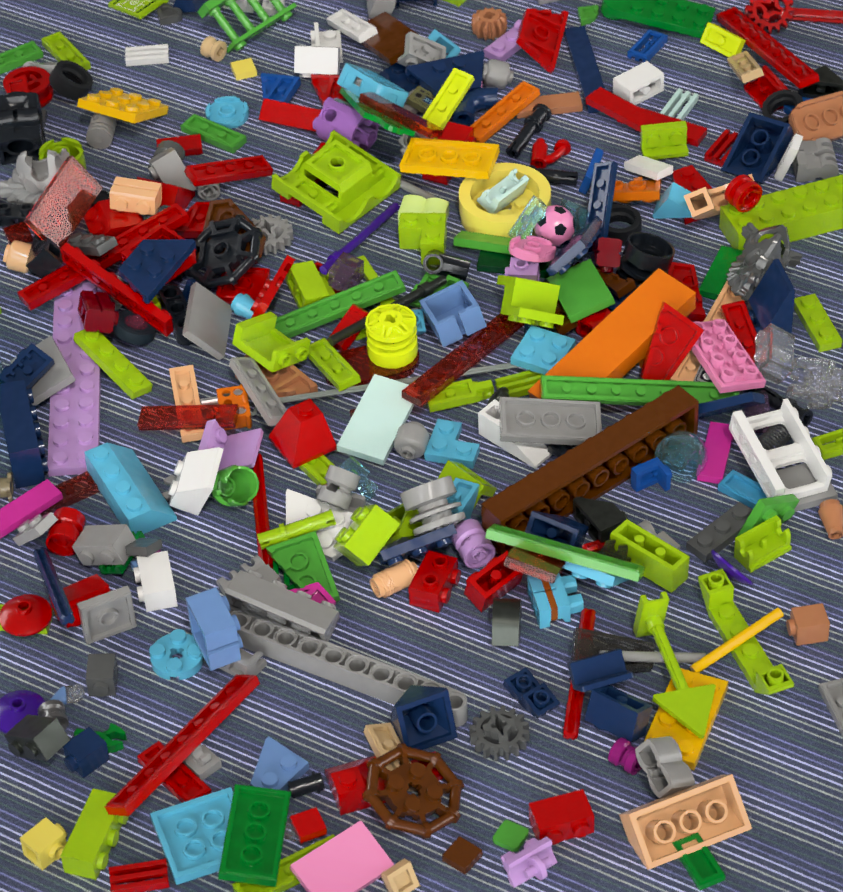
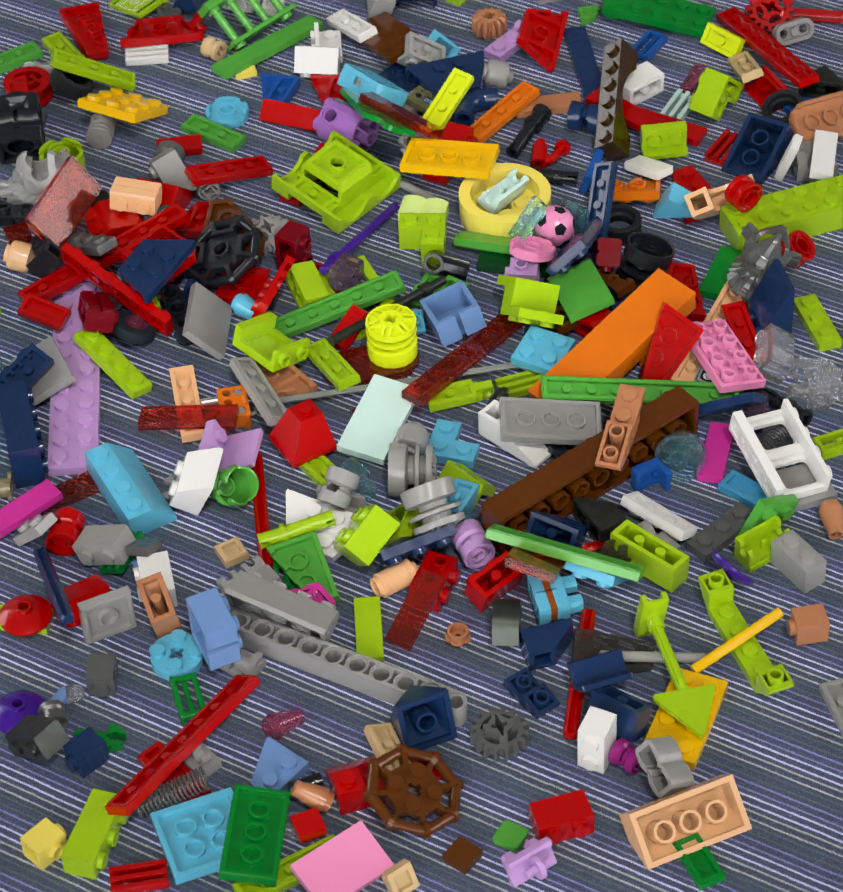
none -> red tile [17,293,72,333]
none -> lime tile [50,48,136,92]
none -> red wing [59,2,109,61]
none -> red wing [120,15,203,49]
none -> nougat slope [136,571,183,639]
none -> dark grey piece [136,766,210,819]
none -> green tile [169,672,205,725]
none -> red arm [190,13,207,35]
none -> bright green tile [211,15,323,80]
none -> tan tile [214,536,250,569]
none -> clear pink cone [262,708,305,740]
none -> dark red brick [274,220,313,270]
none -> nougat cone [290,780,335,814]
none -> lime tile [353,596,384,663]
none -> clear red tile [385,568,447,652]
none -> light grey wheel [388,443,437,497]
none -> nougat plate [445,622,471,647]
none -> dark blue slope [520,618,573,671]
none -> dark blue wheel [567,101,599,134]
none -> white brick [578,706,617,774]
none -> dark brown arch [594,38,638,162]
none -> nougat slope [595,383,646,471]
none -> white plate [620,491,698,541]
none -> clear pink cone [680,63,707,93]
none -> lime brick [688,67,744,122]
none -> light grey brick [770,529,827,594]
none -> light grey plate [772,17,815,46]
none -> red wheel [781,230,816,268]
none -> white tile [809,130,838,180]

